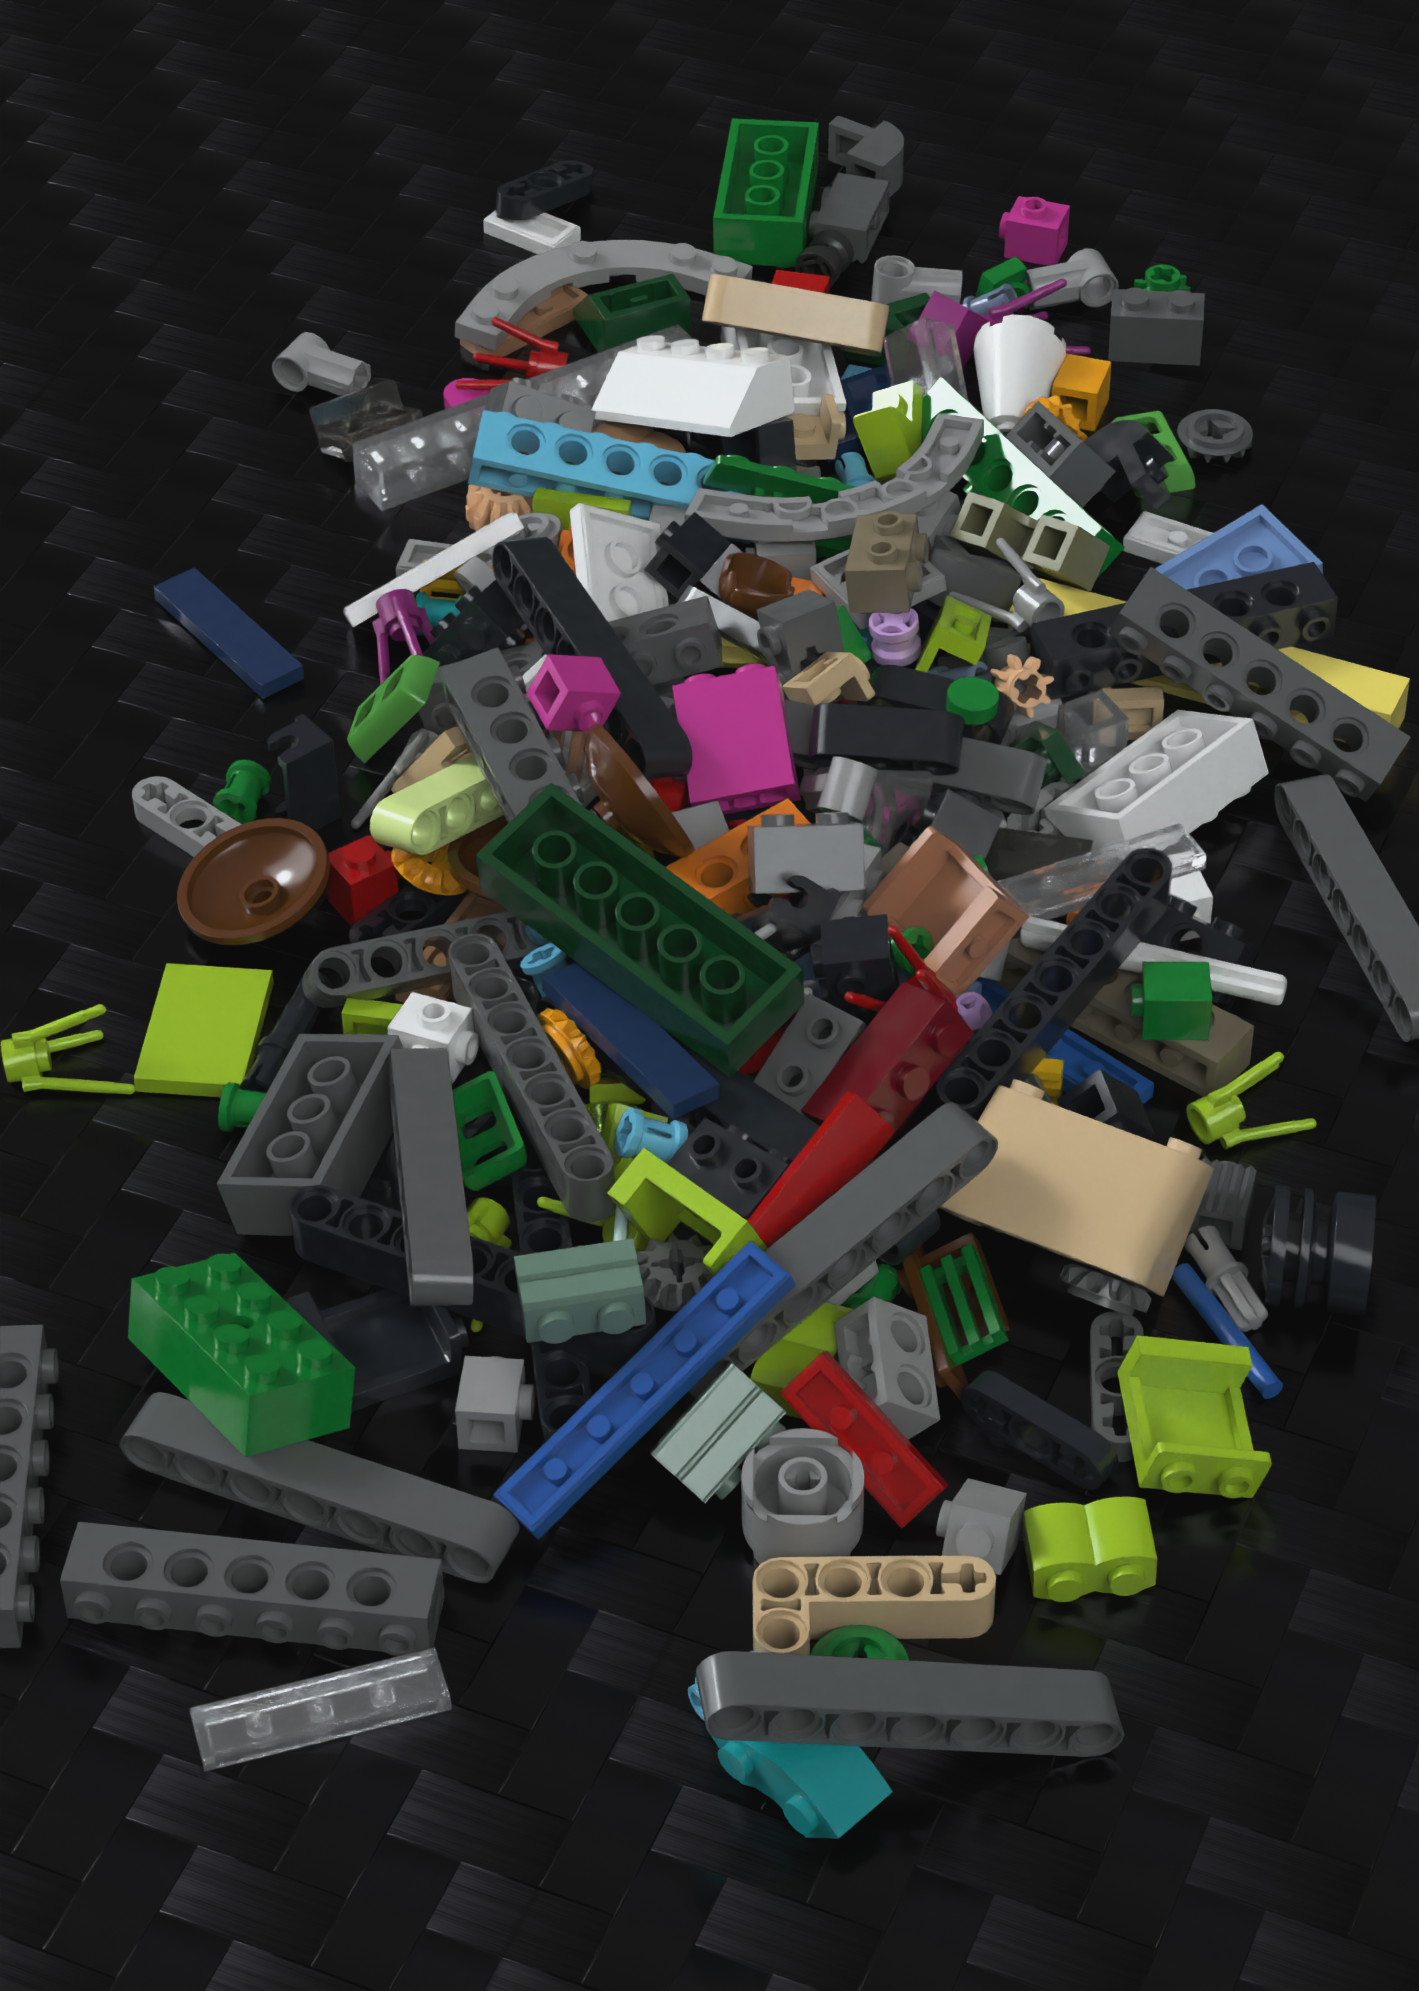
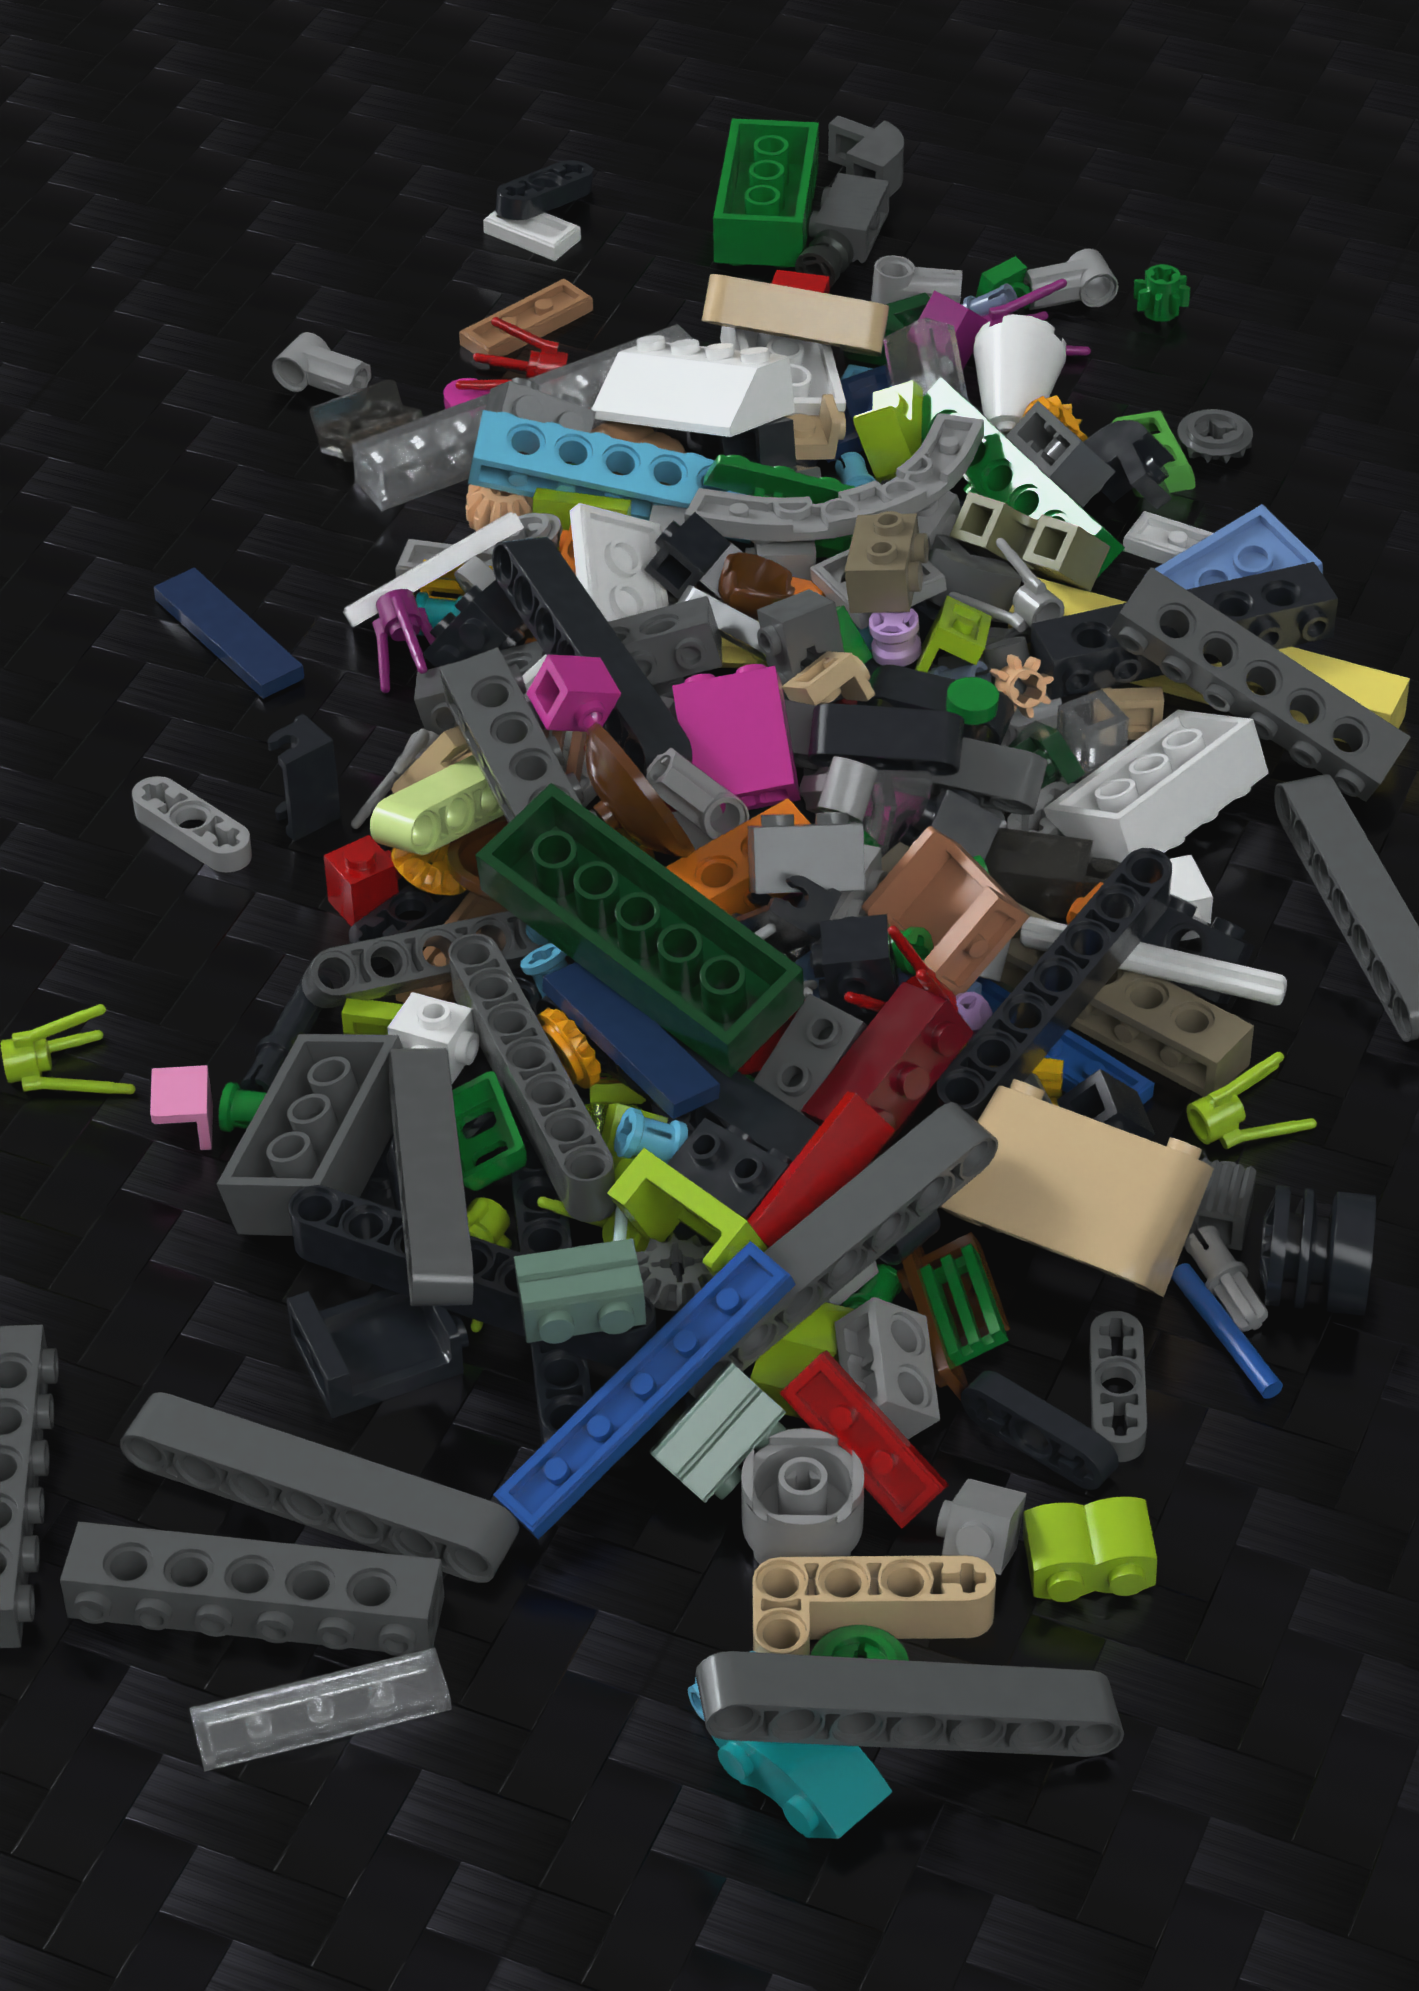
green brick [128,1253,355,1458] -> none
lime tile [134,963,274,1098] -> none
reddish brown dish [177,818,330,945] -> none
green bush [213,759,272,824] -> none
bright green piece [347,655,440,763] -> none
light grey plate [455,240,753,350] -> none
light grey brick [455,1356,536,1453] -> none
dark green slope [573,273,691,365] -> none
clear tile [997,823,1206,929] -> none
dark pink brick [999,196,1070,266] -> none
light orange brick [1051,354,1111,432] -> none
dark grey gear [1059,1263,1152,1316] -> none
dark grey brick [1108,288,1205,366] -> none
lime panel [1117,1335,1272,1498] -> none
green brick [1130,961,1212,1040] -> none
none -> bright pink panel [150,1065,213,1150]
none -> light grey piece [646,748,750,840]

